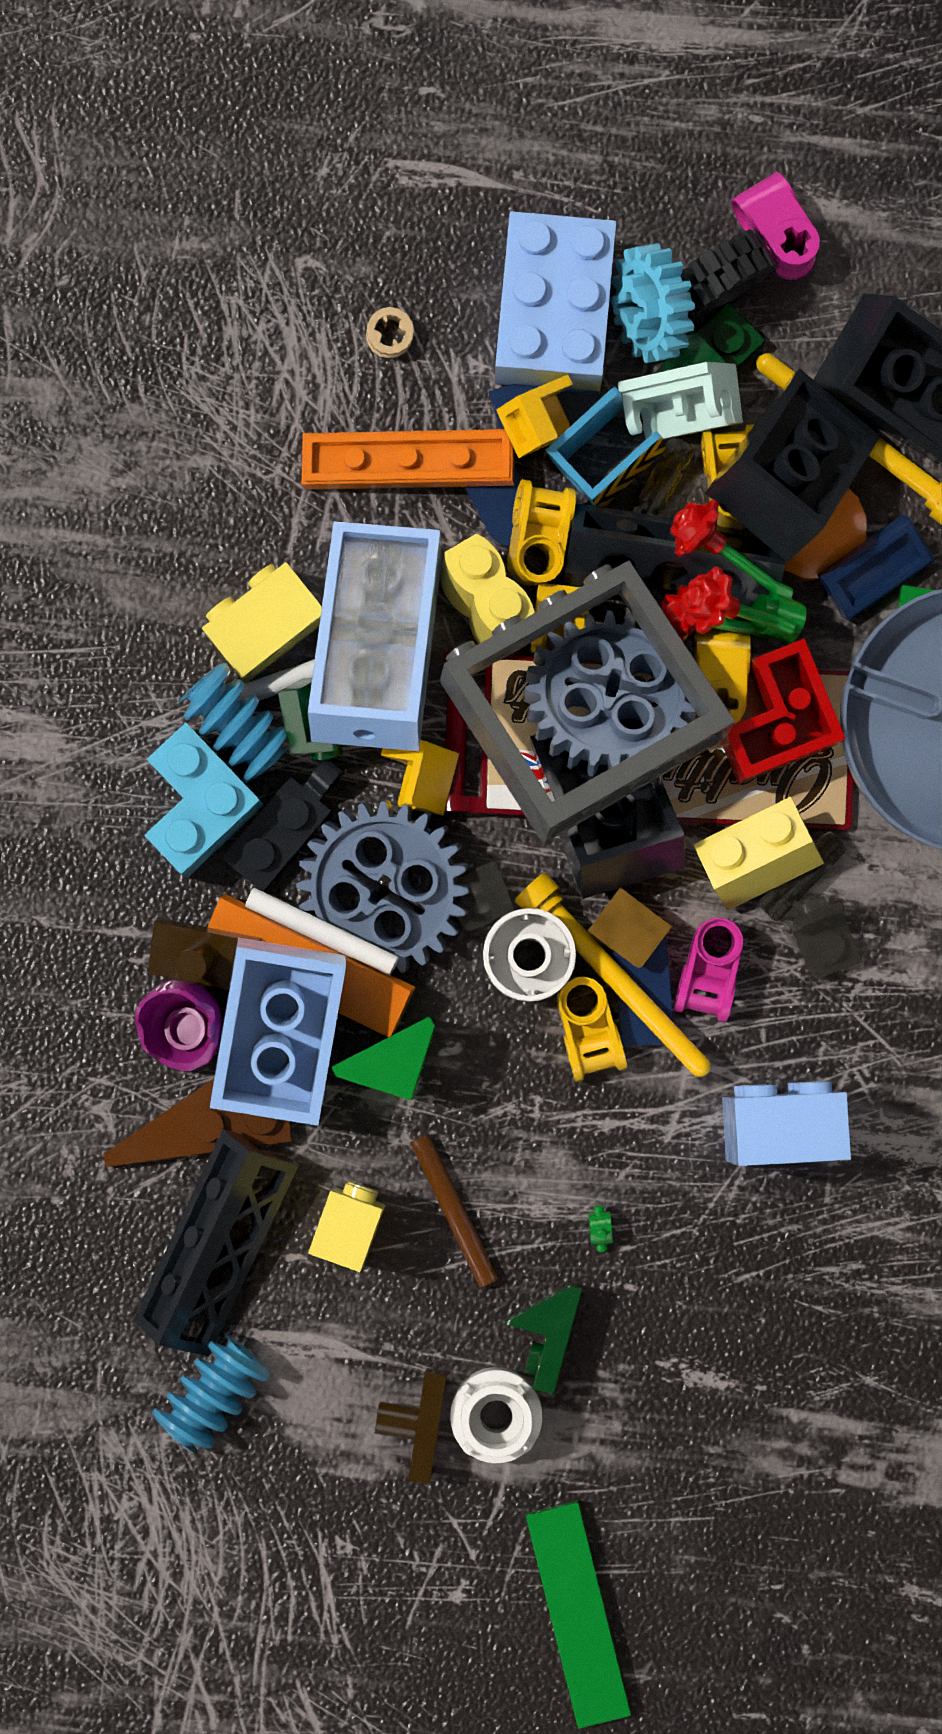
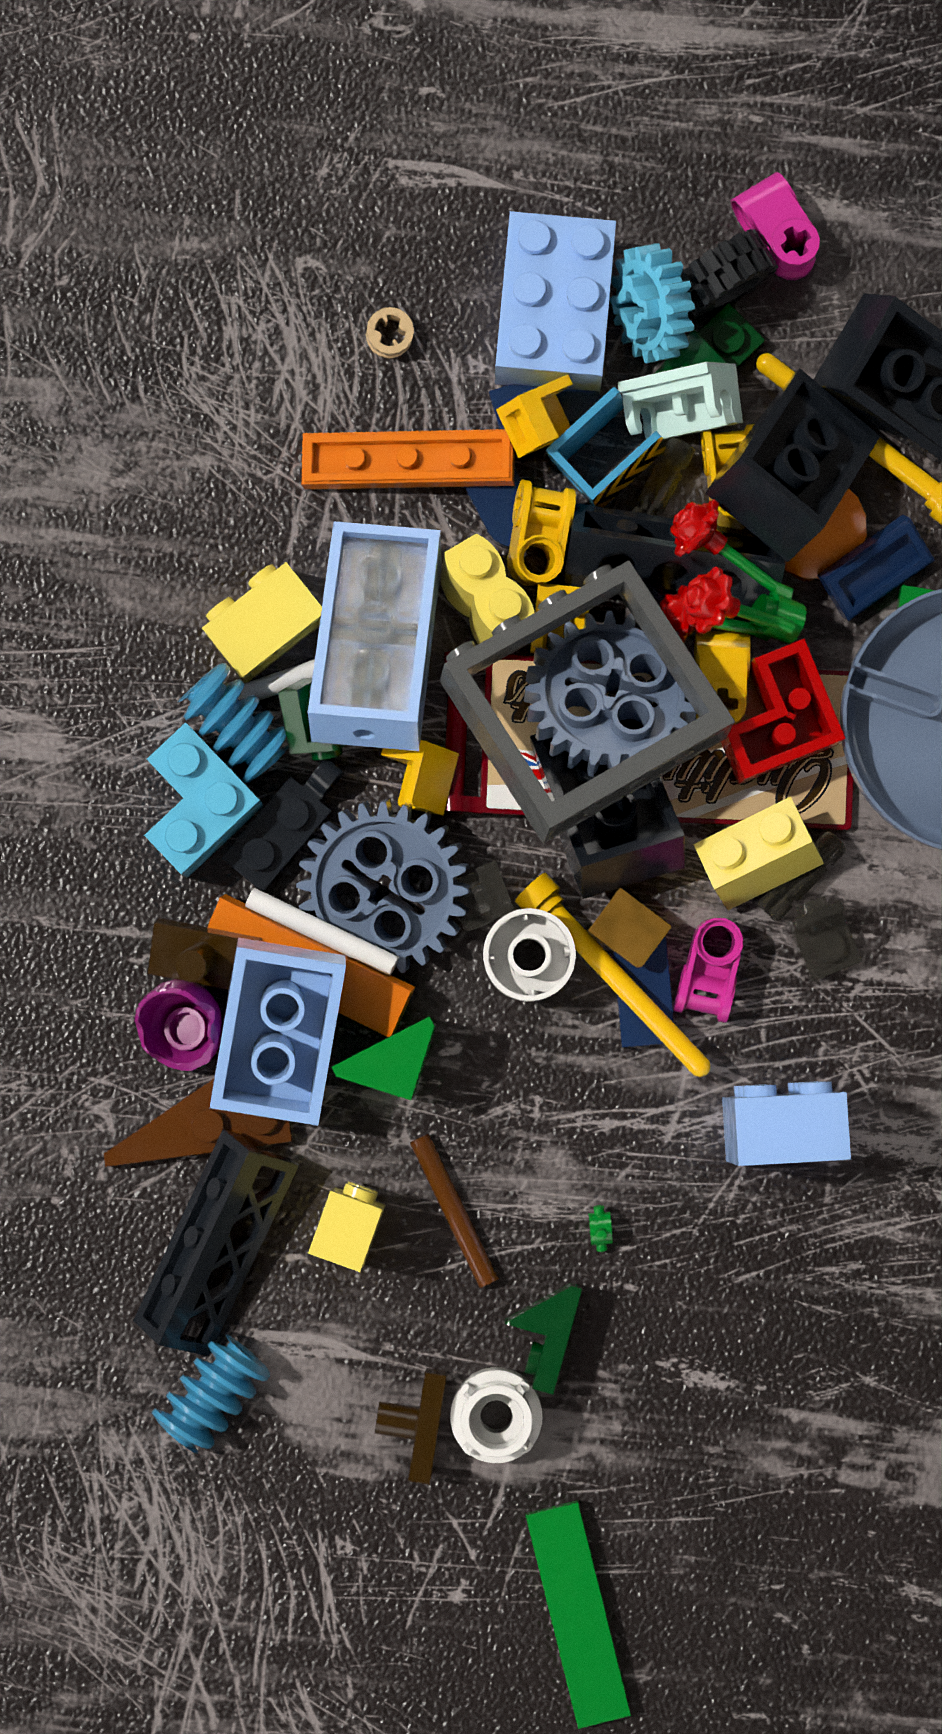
yellow piece [557,976,627,1082] -> none

